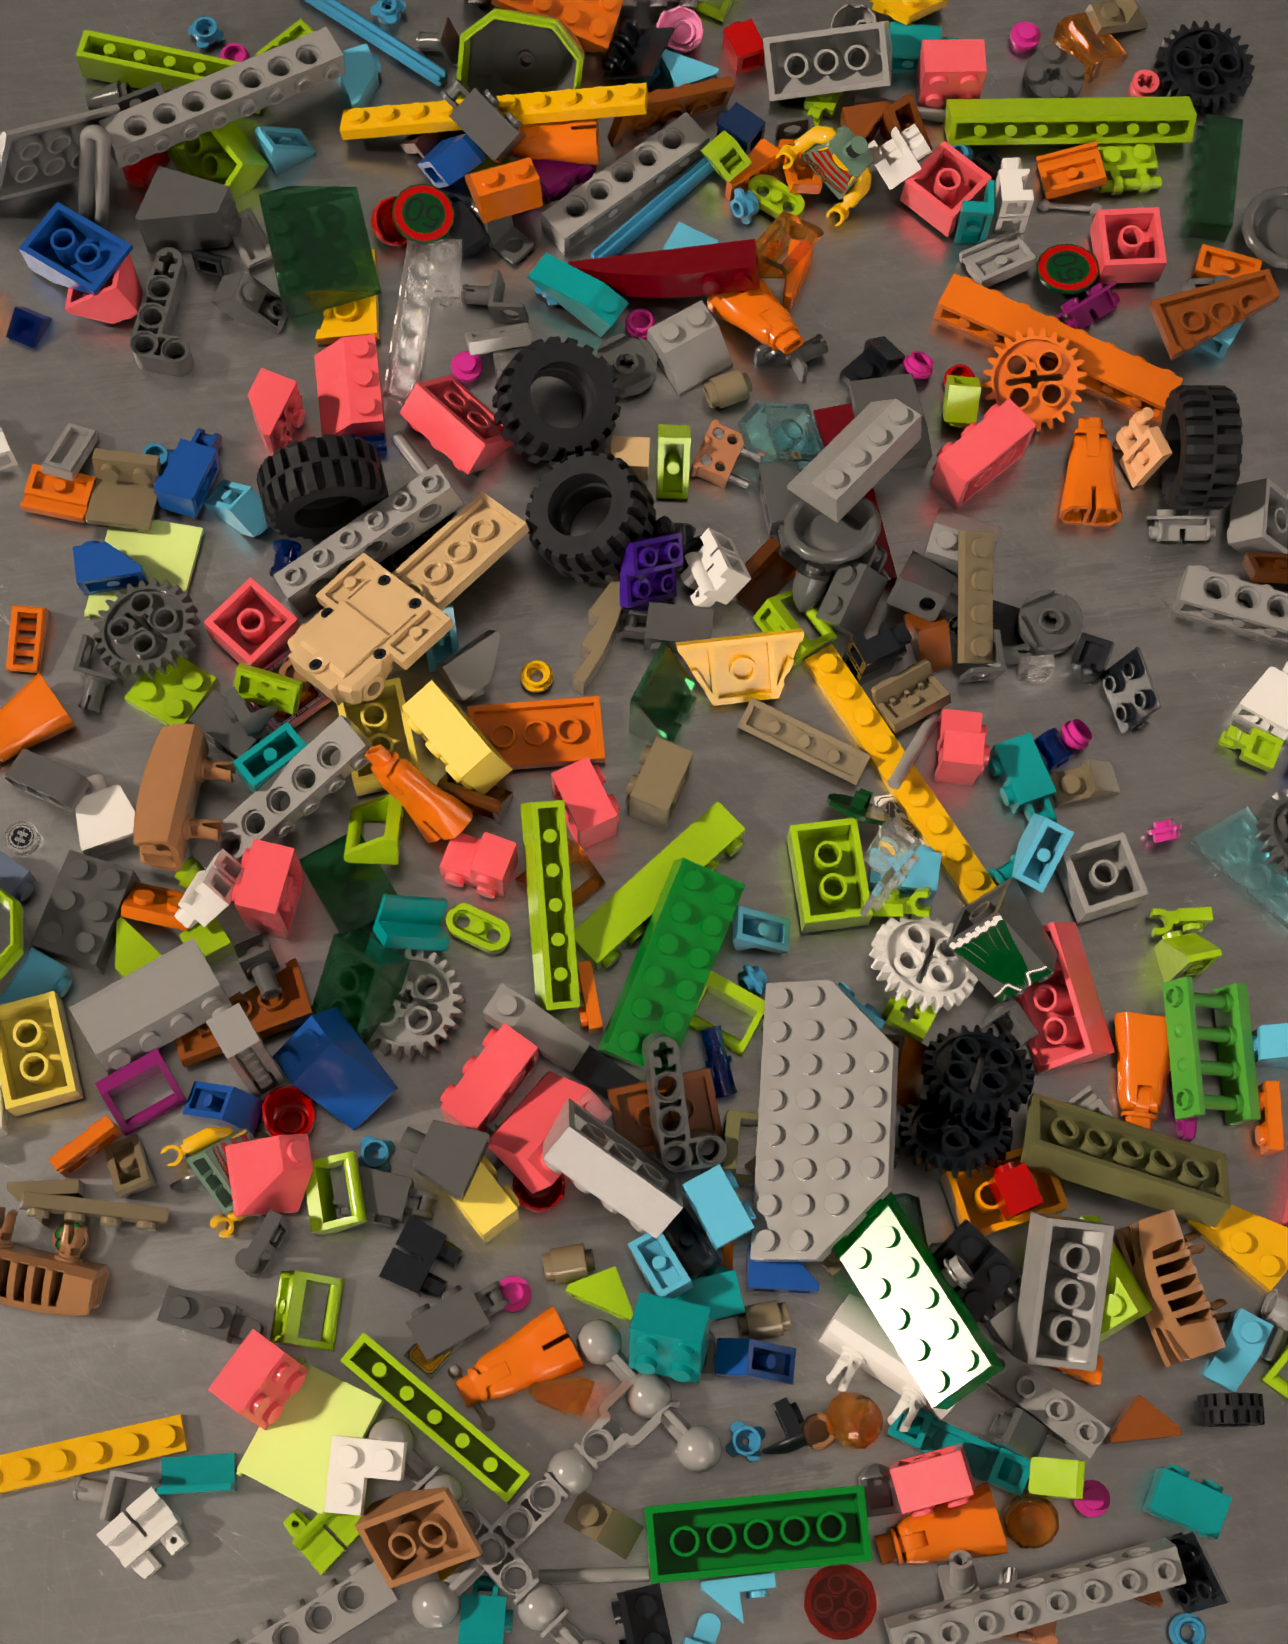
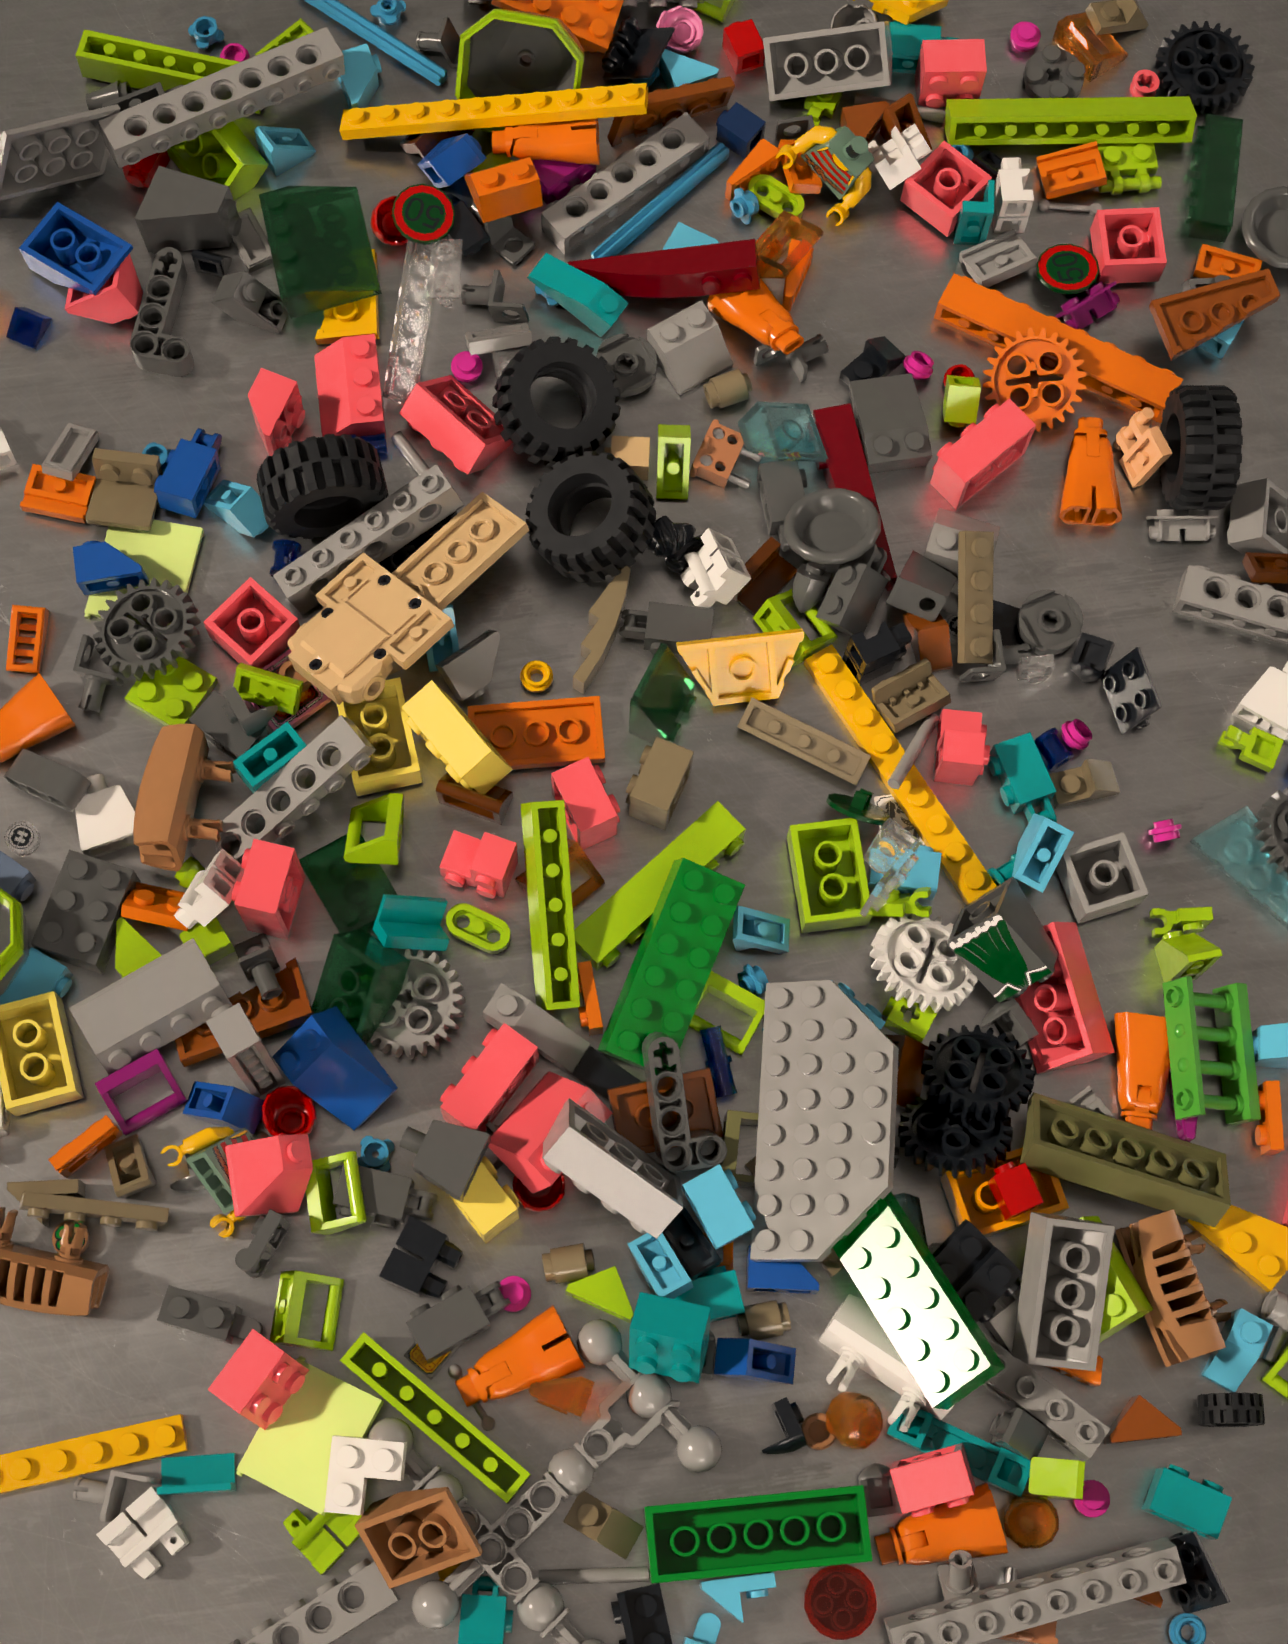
light grey piece [78,124,111,230] -> none
orange piece [364,745,474,843] -> none
dark grey brick [440,77,526,163] -> none
dark purple slope [619,532,684,608] -> none
dark pink plate [625,309,656,340] -> none
lime brick [700,130,752,183] -> none
dark azure plate [726,1421,766,1462] -> none
light grey slope [787,399,922,523] -> none
light grey plate [941,1255,974,1289] -> none

